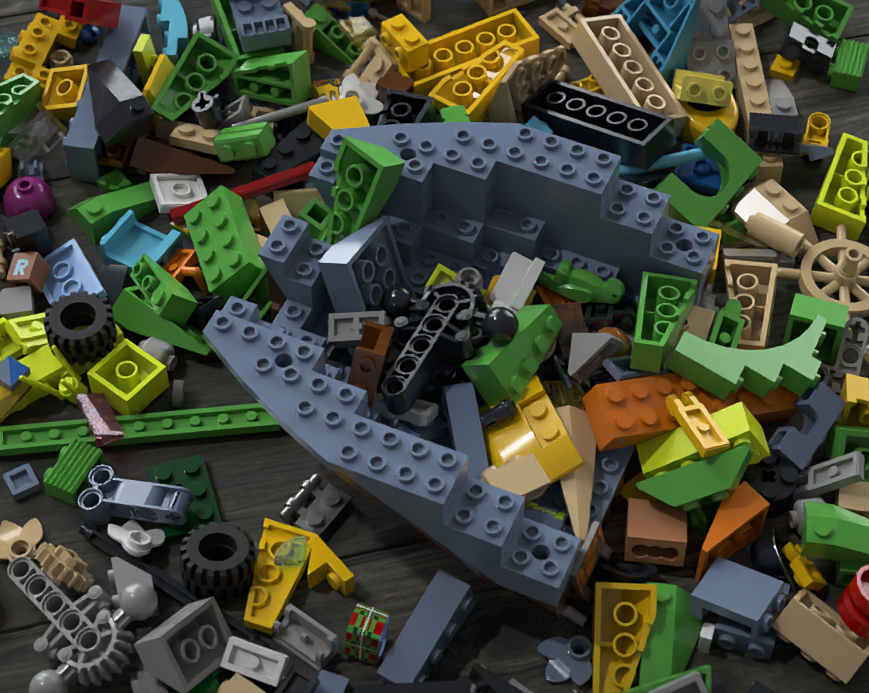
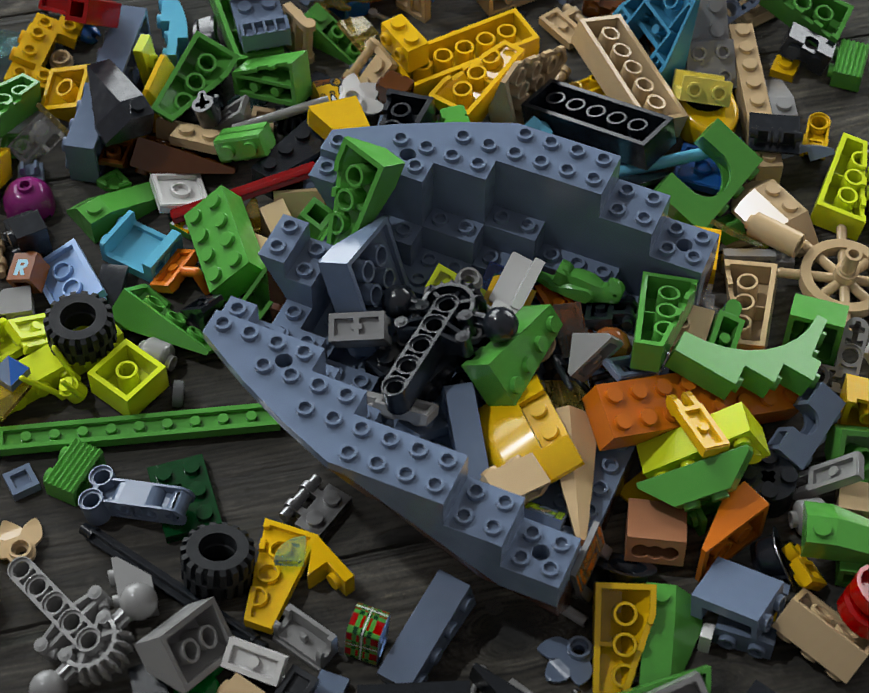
tan gear [34,542,95,593] -> none
slope [75,393,124,447] -> none
white plate [108,519,165,557] -> none
bright green slope [130,254,198,325] -> none
reddish brown panel [347,320,394,408] -> none
black pin [479,398,519,431] -> none

